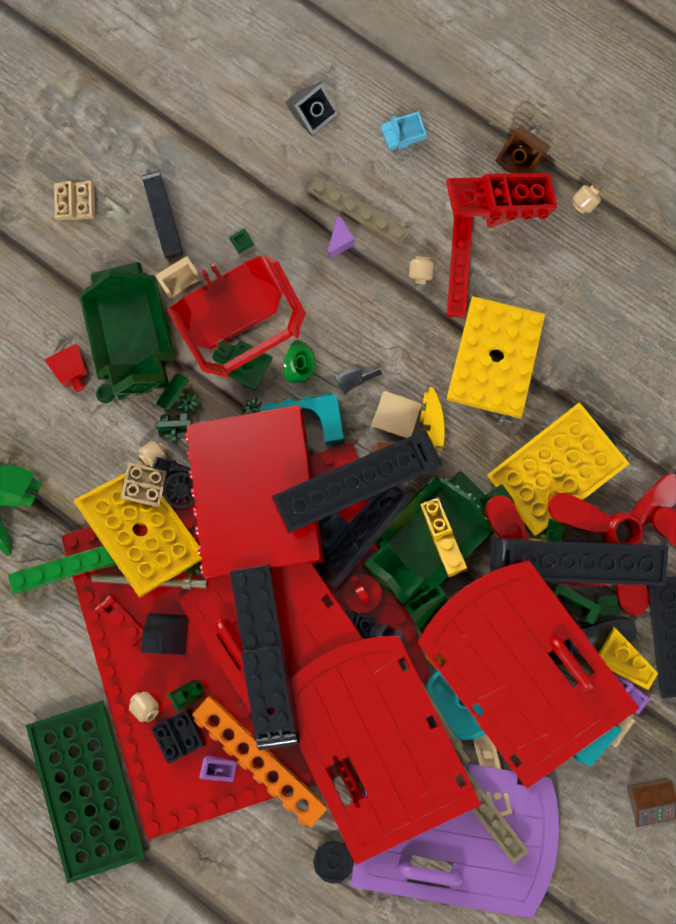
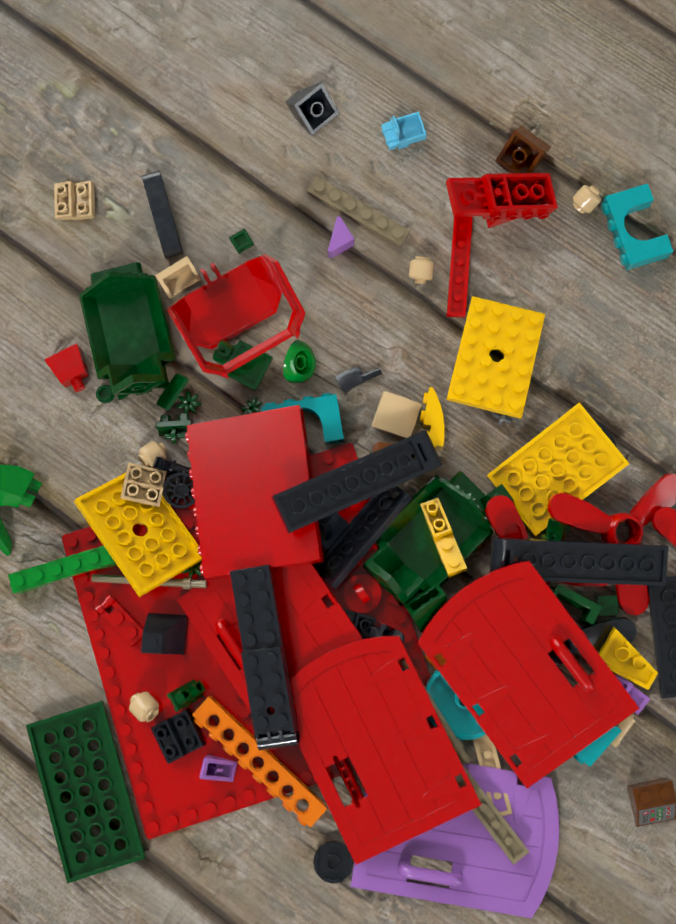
none -> teal arch [601,183,673,271]

